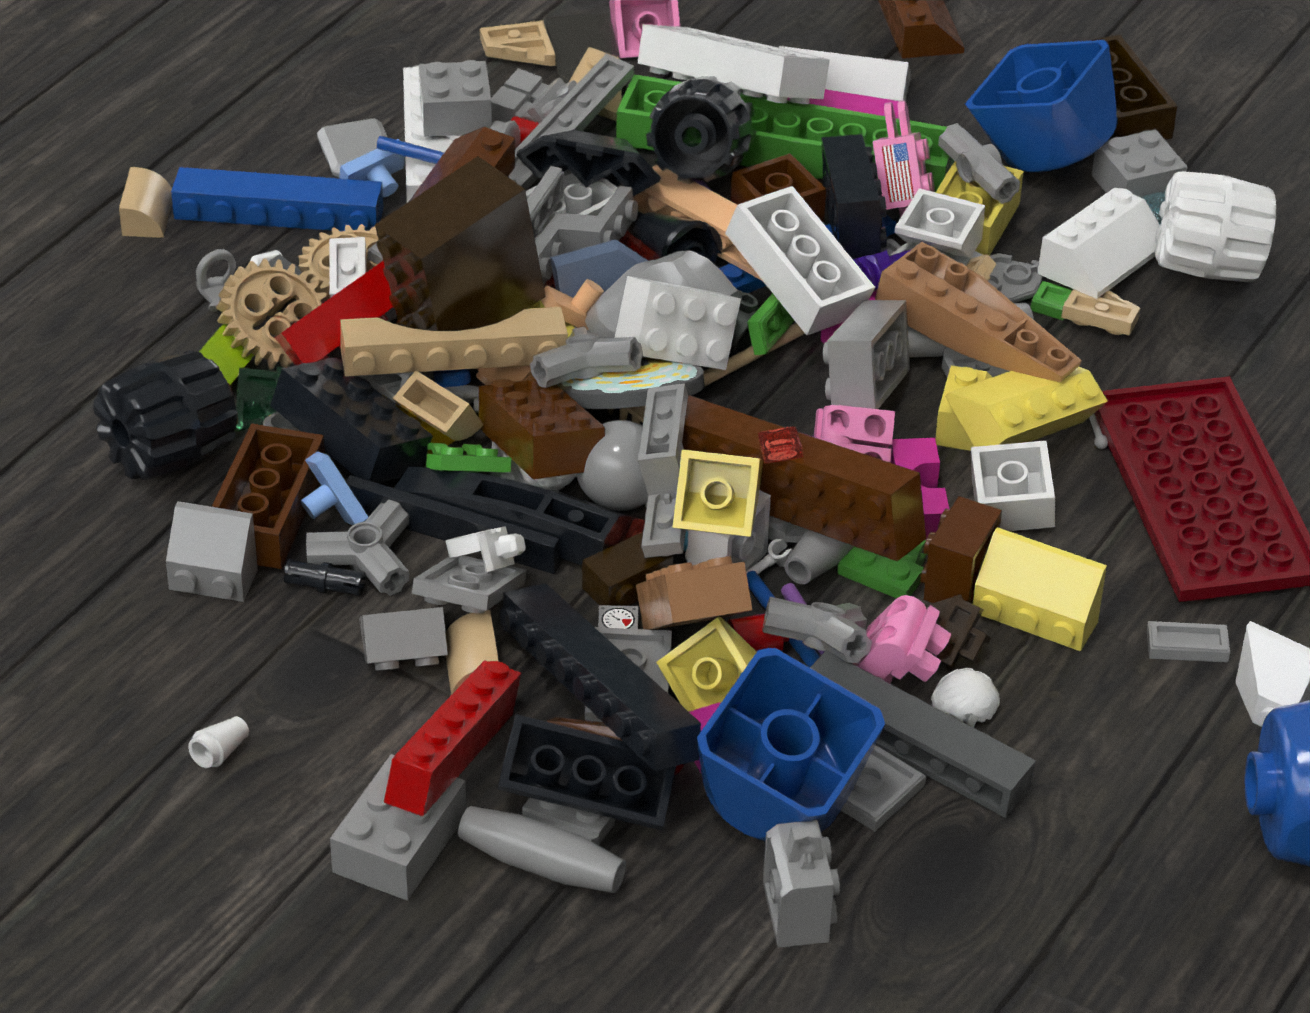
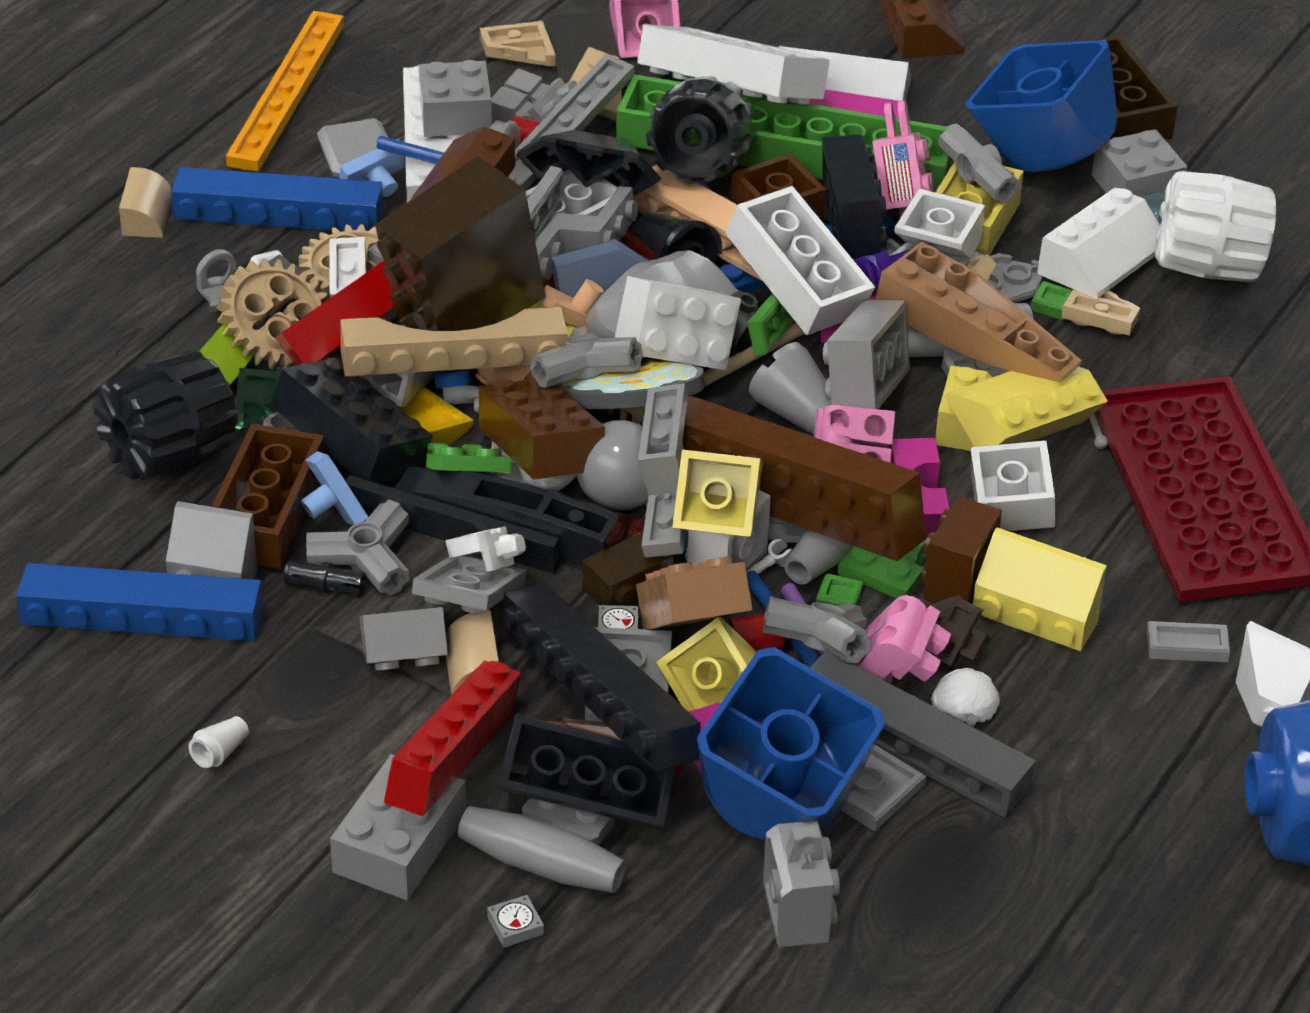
tan brick [392,370,483,441] -> none
clear red tile [758,426,803,464] -> none
none -> blue brick [16,563,263,641]
none -> light orange plate [226,11,344,172]
none -> tile [487,895,544,948]
none -> light grey cone [749,342,831,436]
none -> bright green tile [816,573,863,606]

